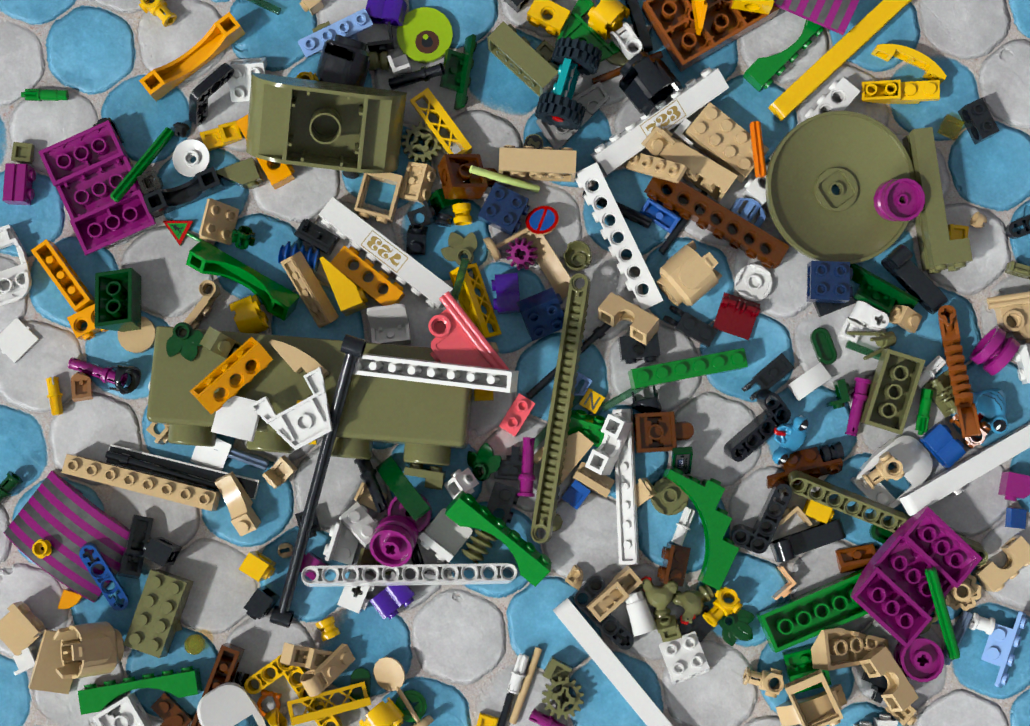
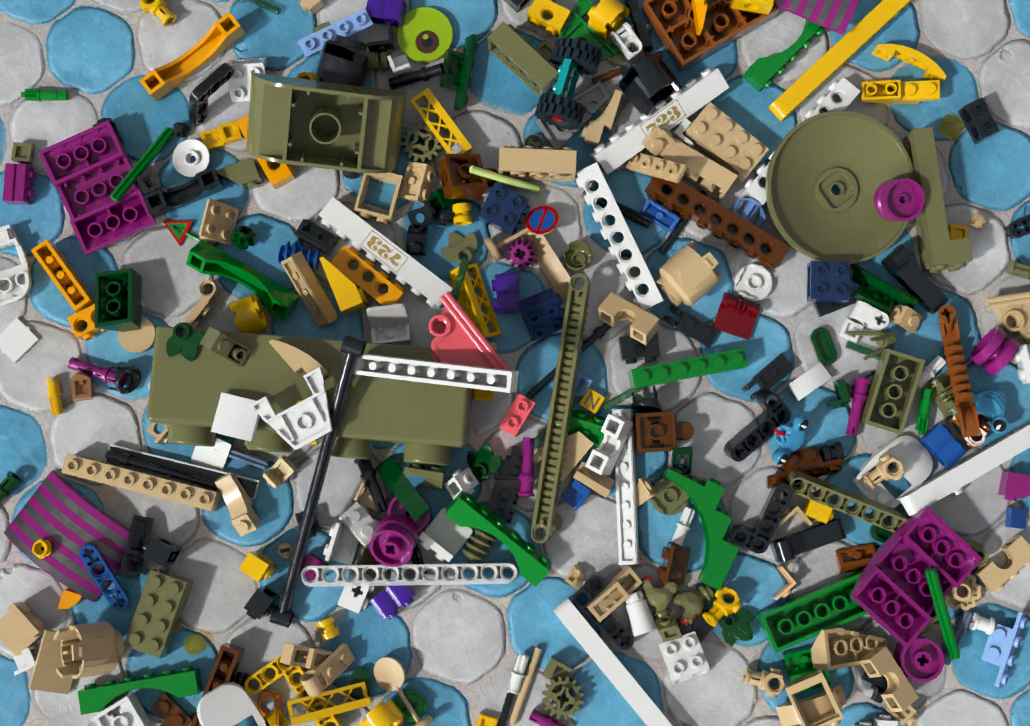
light orange brick [189,337,273,415] -> none
orange axle [750,121,766,178] -> none
none -> tan slope [582,90,622,147]

